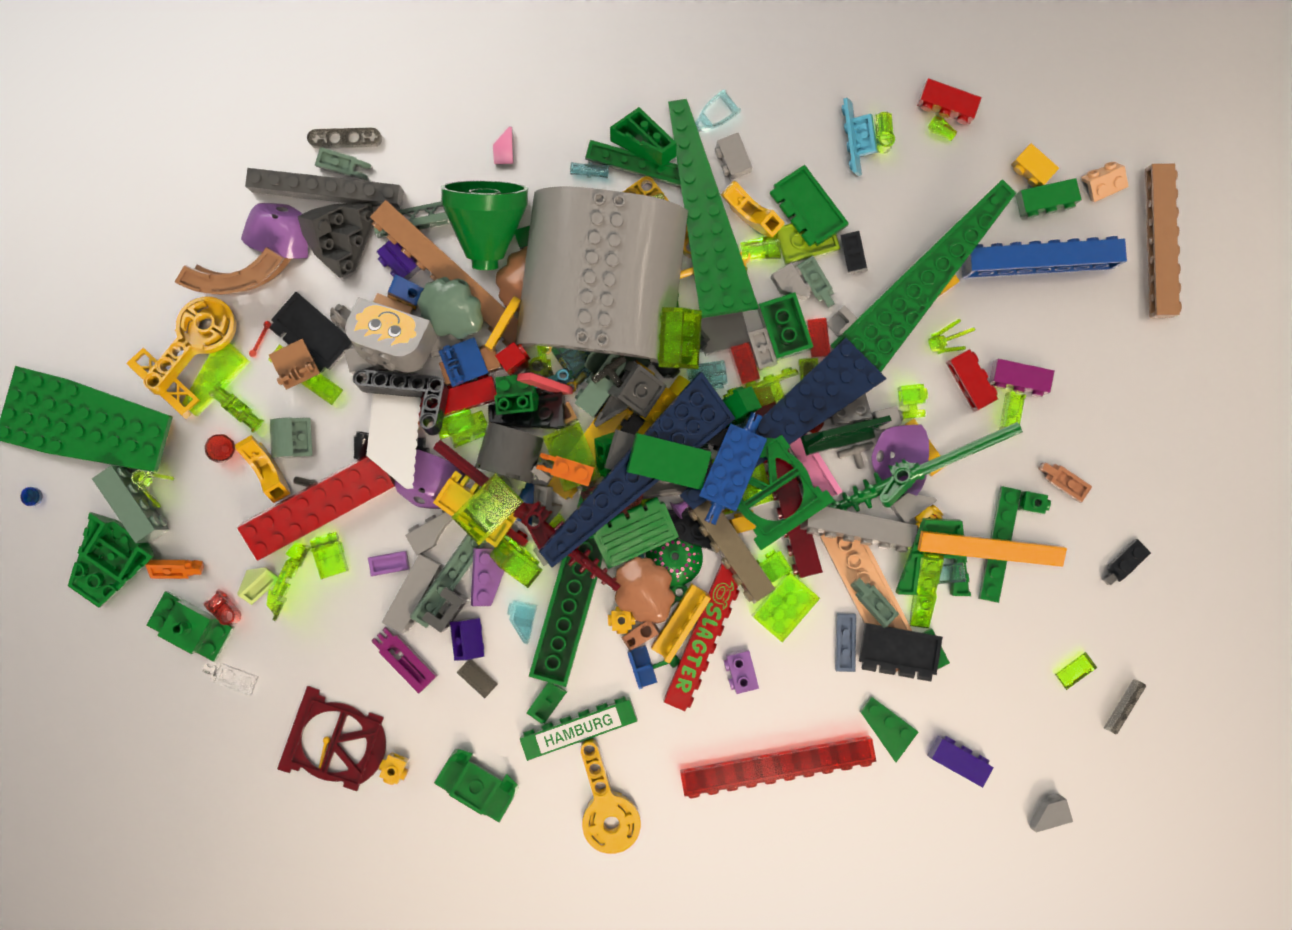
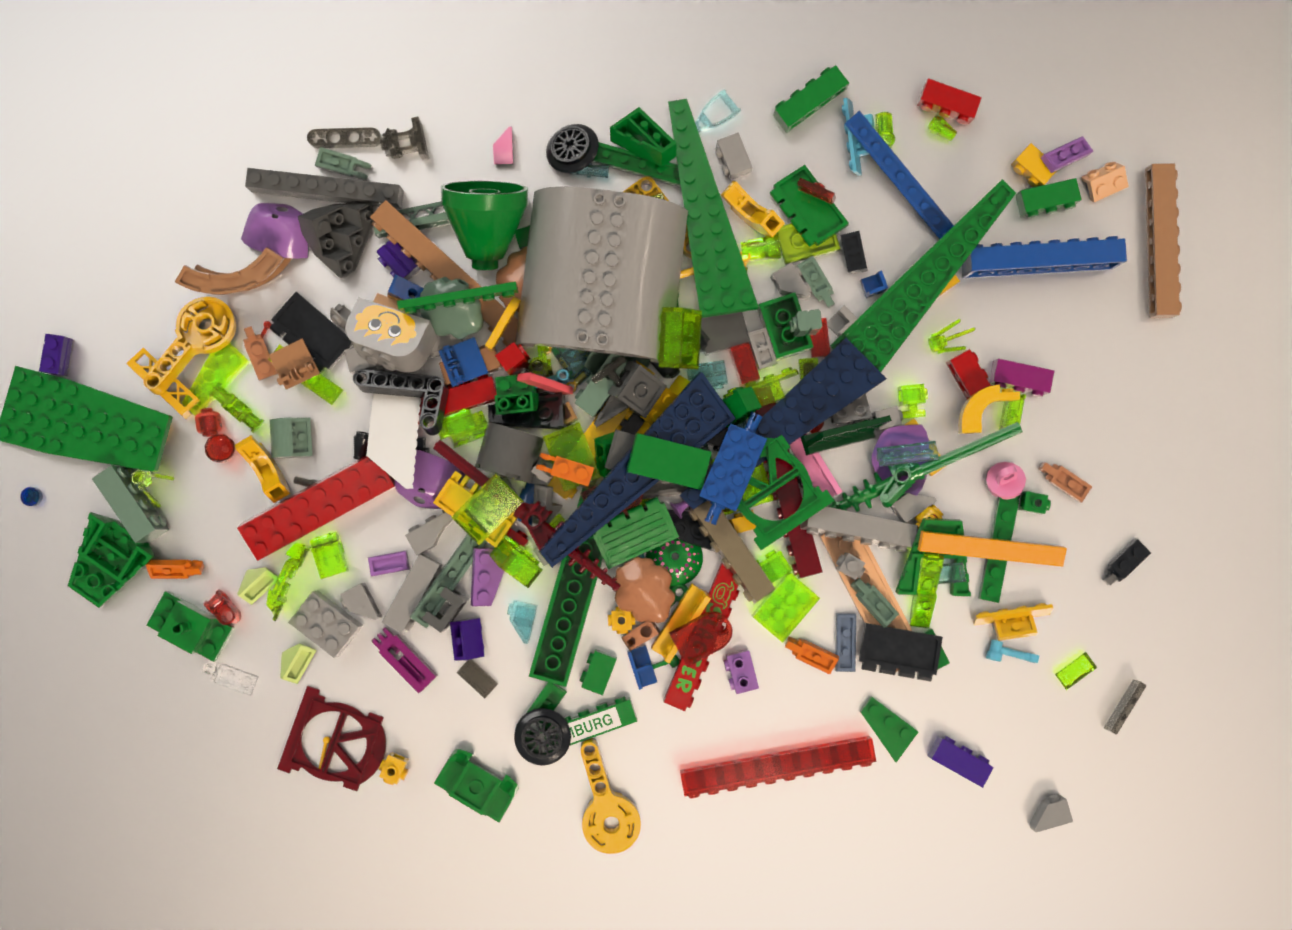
light grey piece [837,441,875,469] -> none
none -> dark purple brick [39,334,73,377]
none -> clear red head [195,408,222,437]
none -> nougat hinge [243,326,277,381]
none -> yellowish green slope [280,643,317,684]
none -> light grey brick [288,590,363,658]
none -> light grey slope [340,583,382,620]
none -> clear smoke tile [380,116,429,160]
none -> green plate [397,281,519,314]
none -> black piece [514,708,571,766]
none -> black piece [546,124,599,173]
none -> green brick [579,649,617,696]
none -> clear red tile [669,611,732,667]
none -> green brick [773,65,849,133]
none -> orange hinge [785,636,839,674]
none -> sand green brick [789,309,822,337]
none -> clear red plate [797,178,836,204]
none -> light grey brick [836,553,866,580]
none -> blue tile [844,110,954,239]
none -> blue panel [860,270,888,298]
none -> clear light blue plate [877,441,939,467]
none -> yellow arch [958,385,1020,434]
none -> yellow bracket [973,603,1053,641]
none -> bright pink tile [986,462,1026,500]
none -> medium azure brick [986,640,1039,663]
none -> medium lavender tile [1041,136,1093,173]

